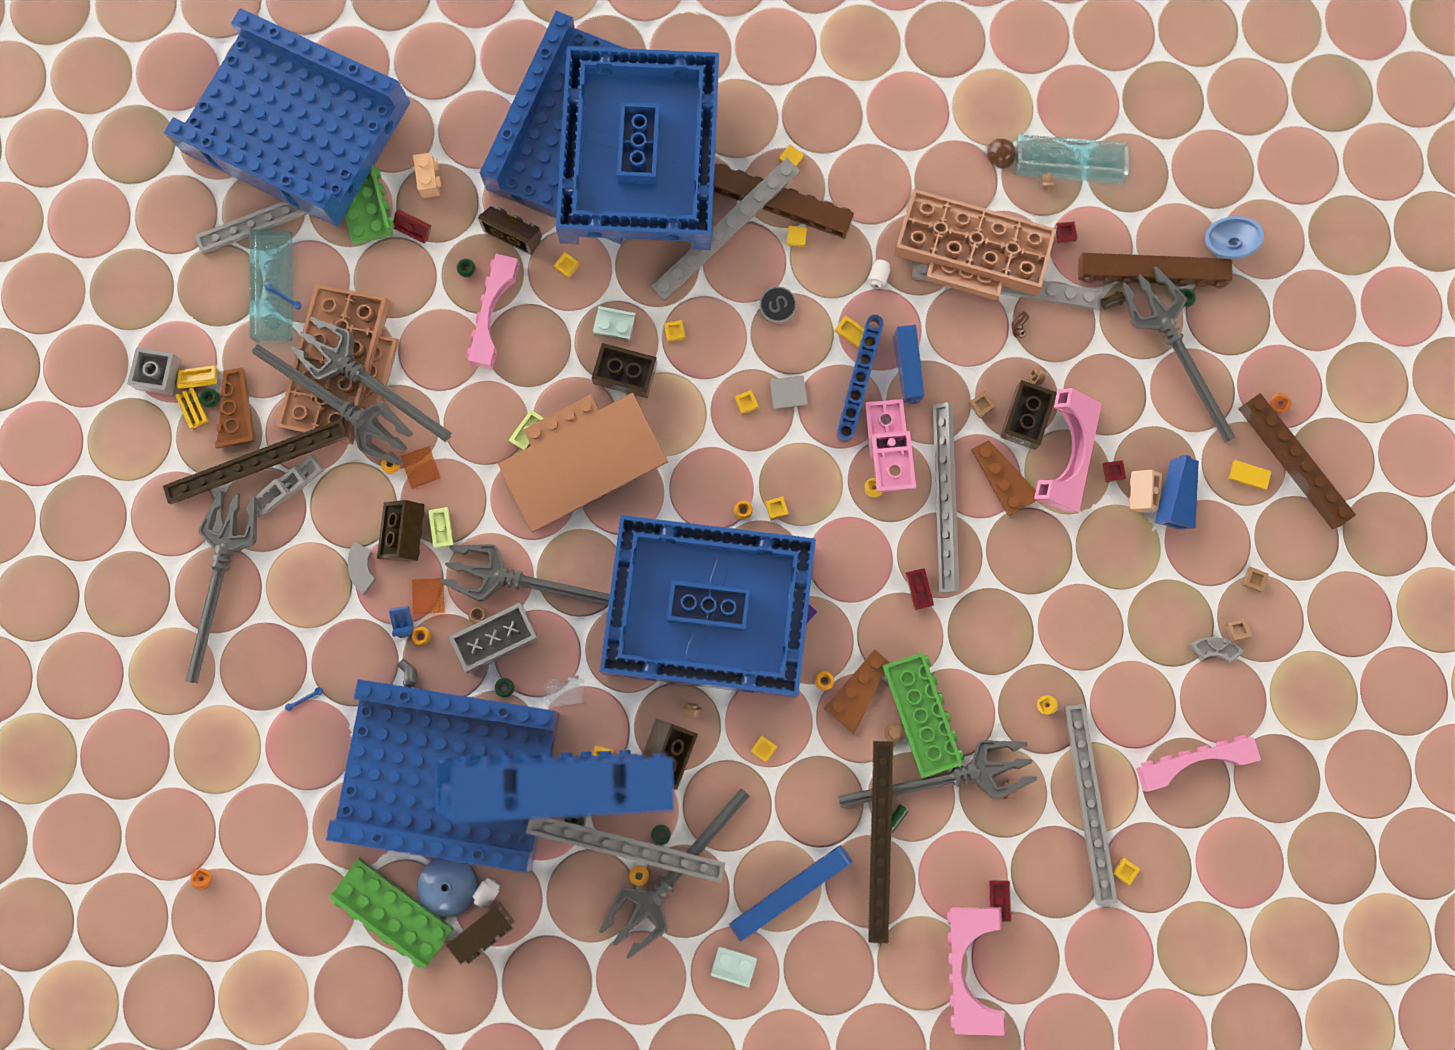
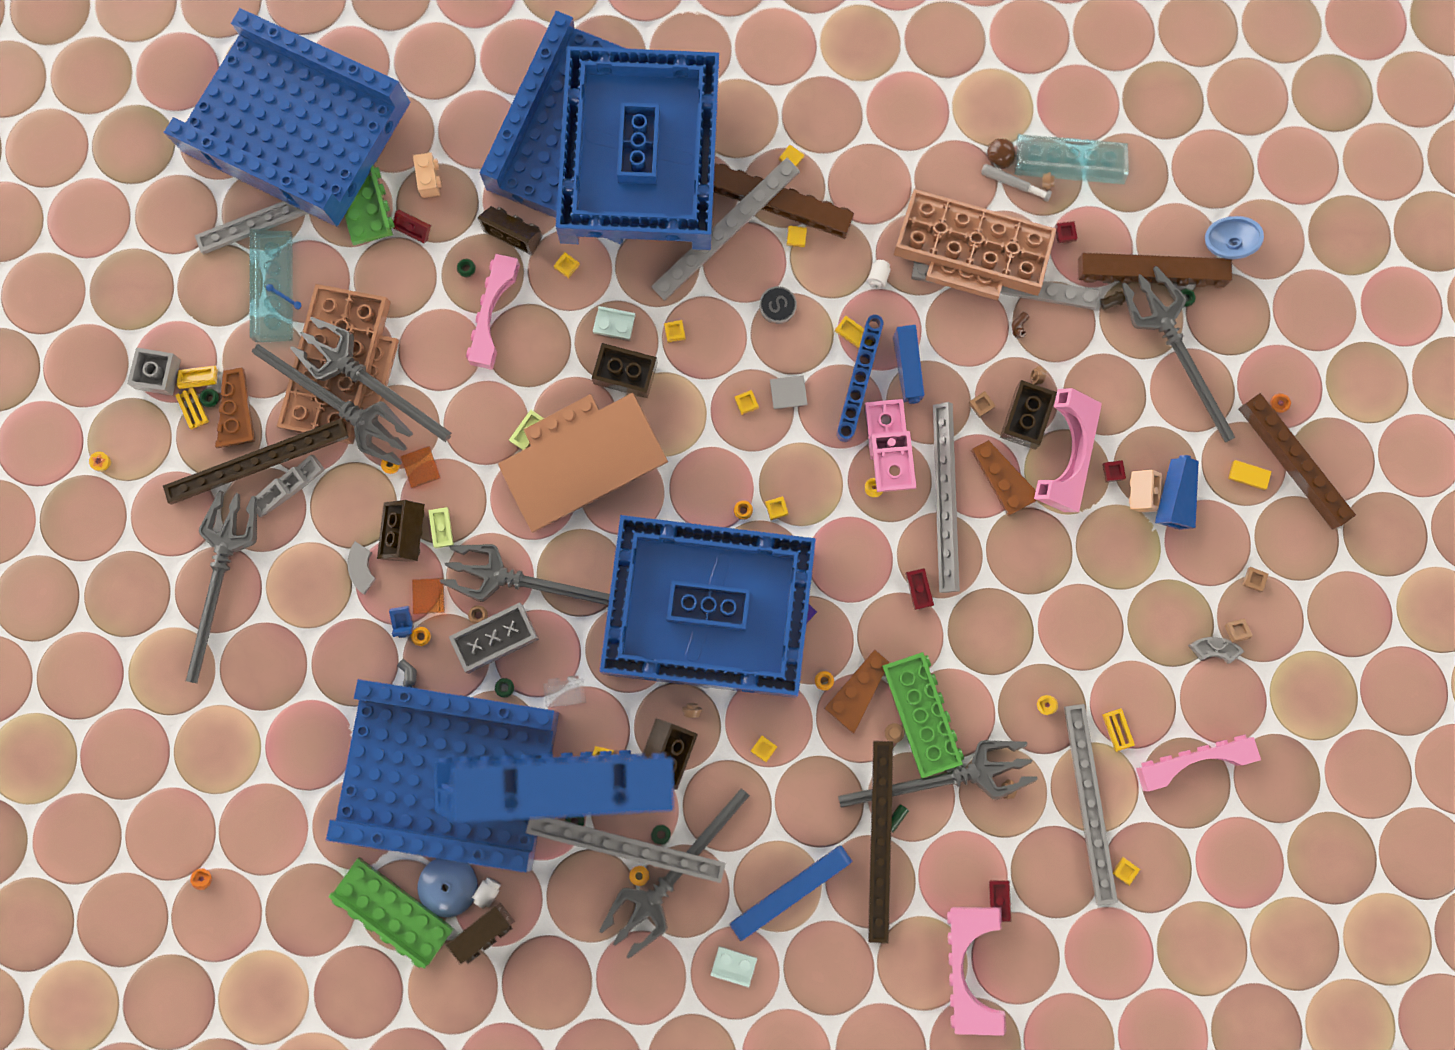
blue hinge [285,687,323,711] -> none
none -> yellow tile [89,452,111,472]
none -> light grey piece [981,164,1052,202]
none -> yellow tile [1102,708,1135,752]

